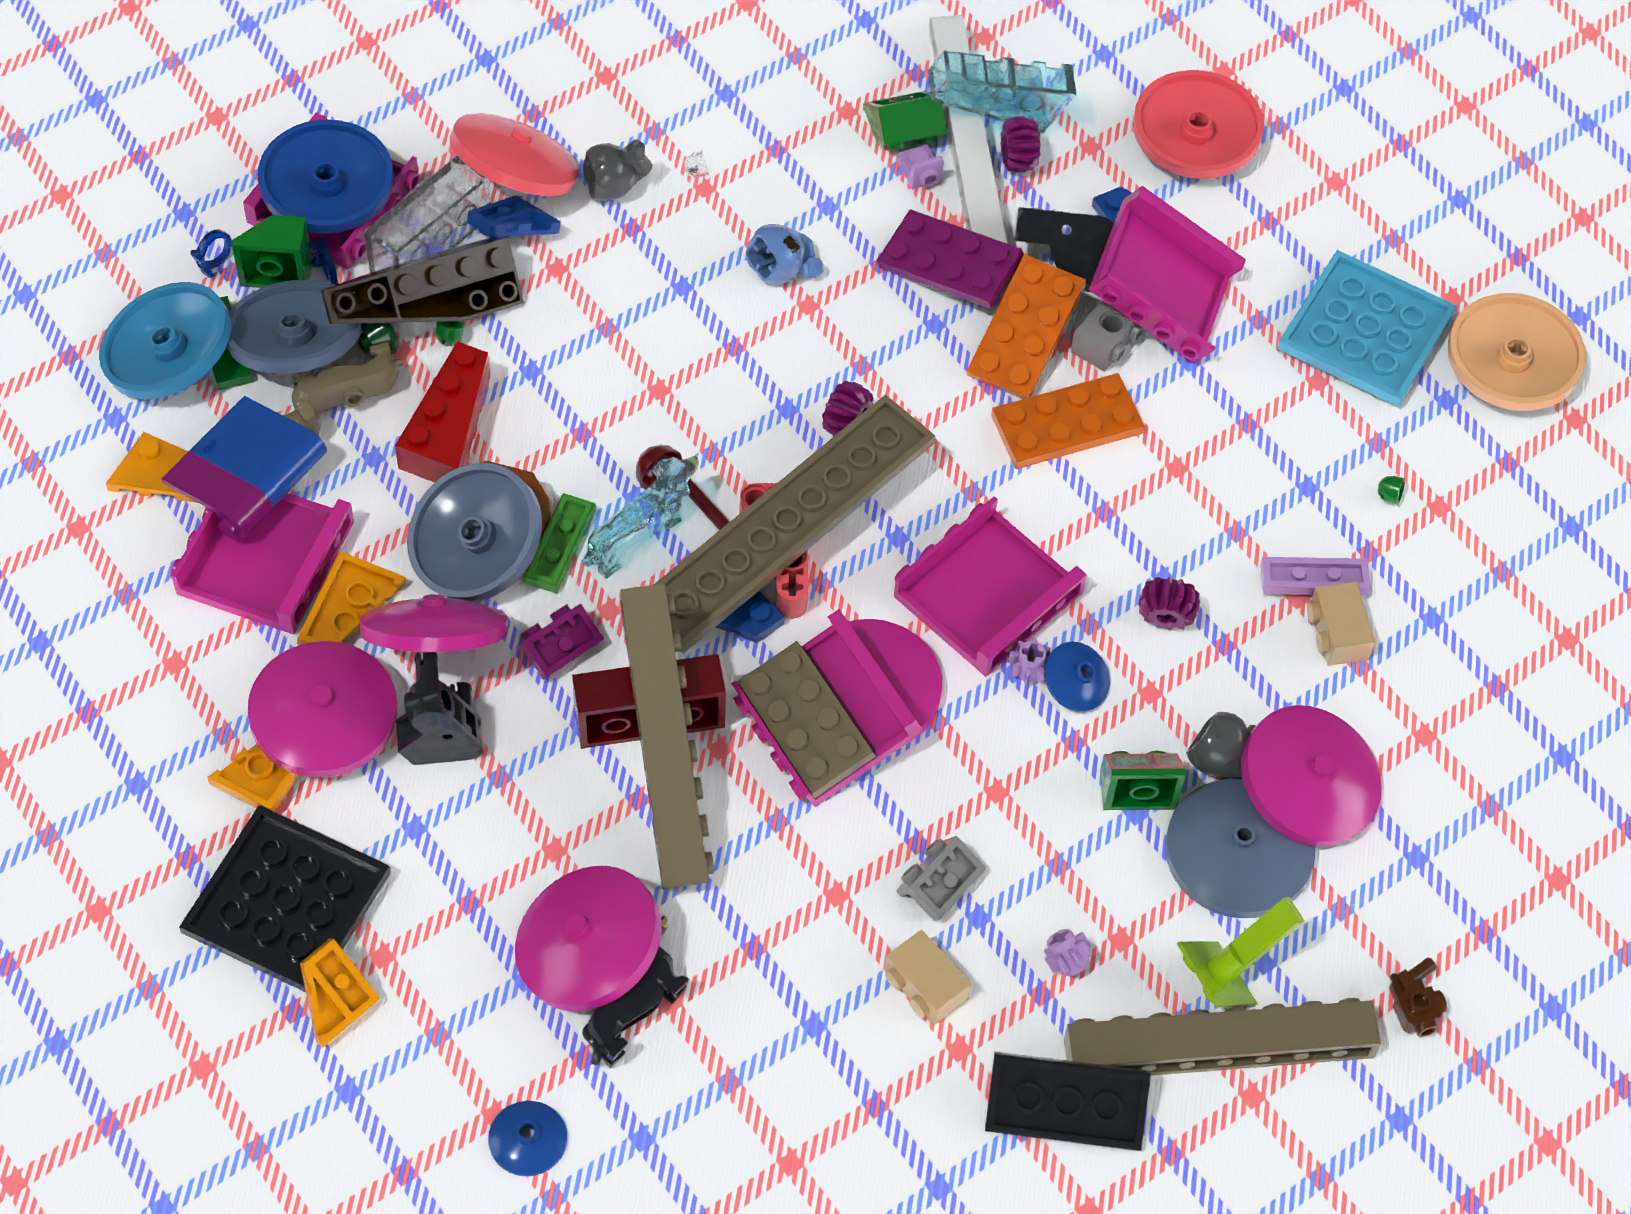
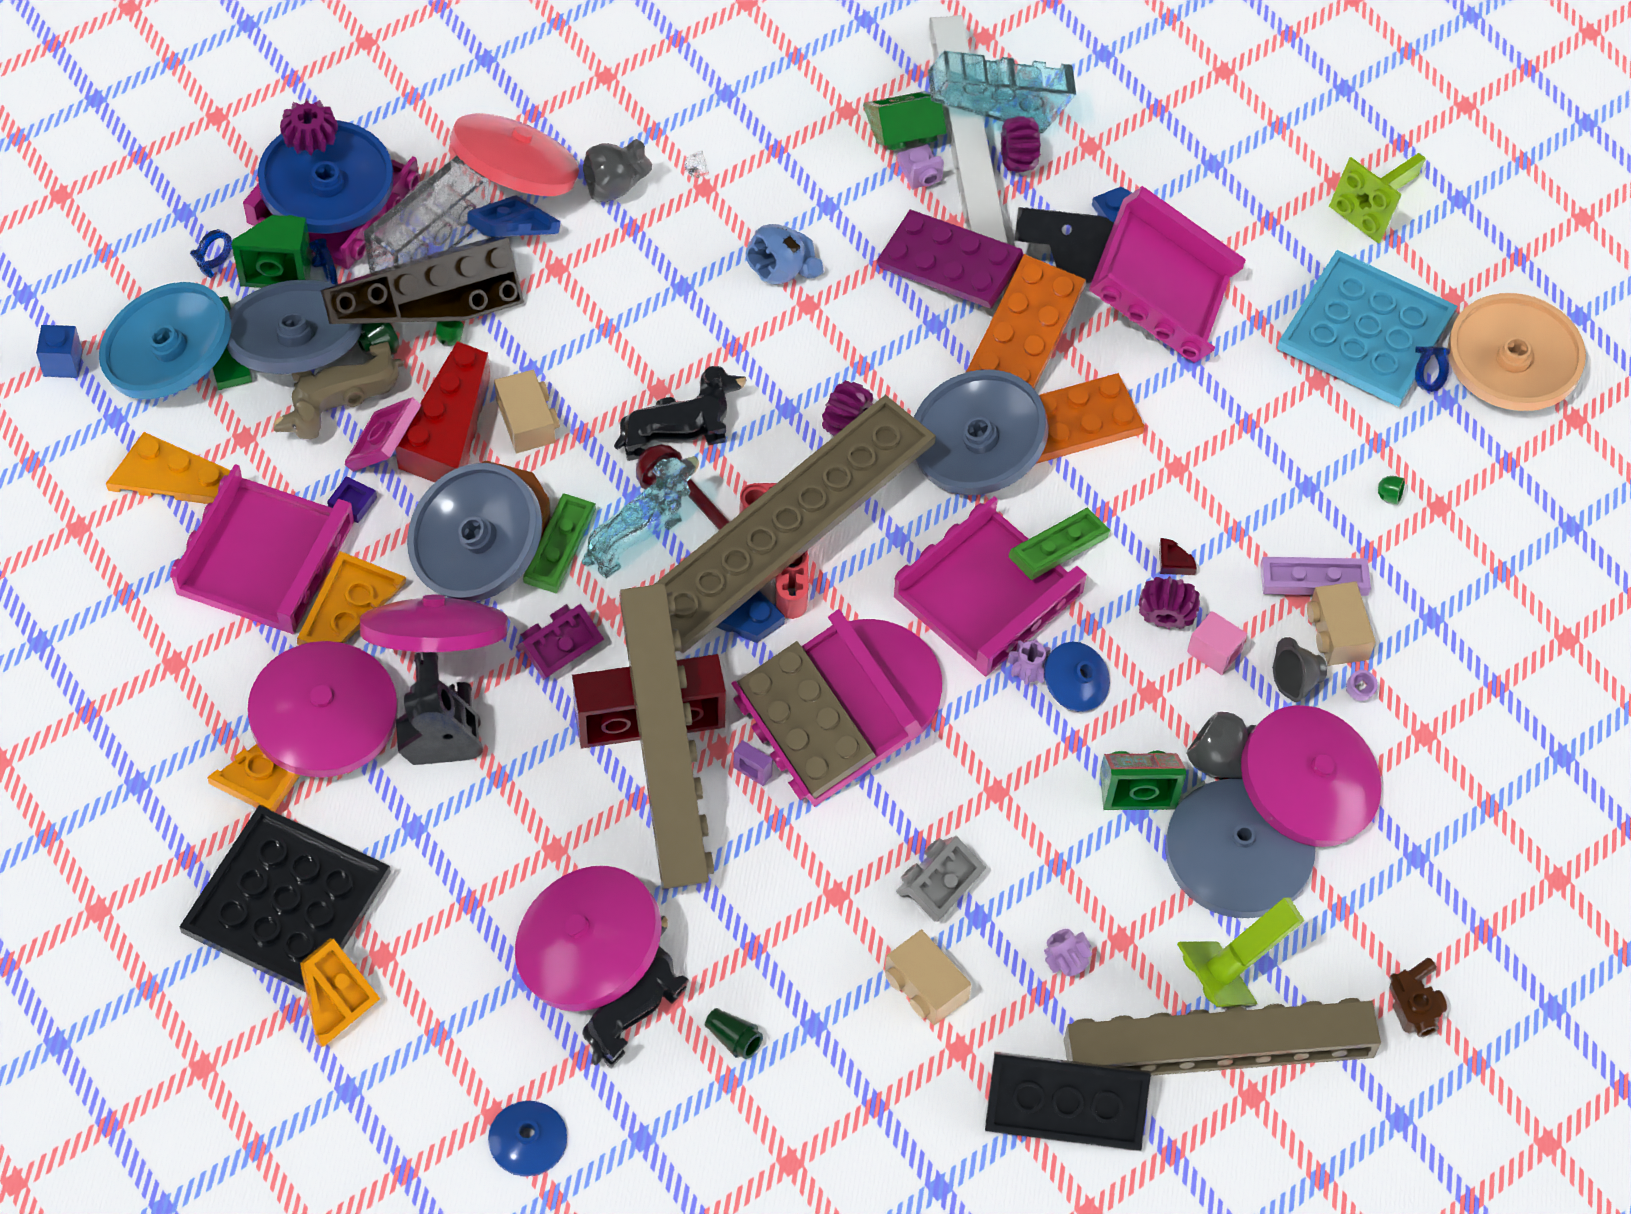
blue door [161,395,327,539] -> none
light grey brick [1071,300,1144,372] -> none
coral dish [1133,70,1264,179] -> none
none -> blue brick [36,325,83,378]
none -> magenta gear [280,98,338,156]
none -> dark purple tile [327,476,377,523]
none -> dark pink plate [344,397,421,472]
none -> tan brick [494,369,560,454]
none -> black animal [614,366,747,461]
none -> dark green cone [704,1008,763,1060]
none -> medium lavender tile [733,740,773,787]
none -> sand blue dish [914,370,1049,495]
none -> bright green tile [1008,507,1111,580]
none -> dark red tile [1159,538,1197,575]
none -> bright pink panel [1187,611,1248,675]
none -> dark grey piece [1272,637,1327,702]
none -> lime piece [1329,153,1426,244]
none -> lavender hinge [1346,670,1378,701]
none -> clear blue piece [1415,346,1450,392]

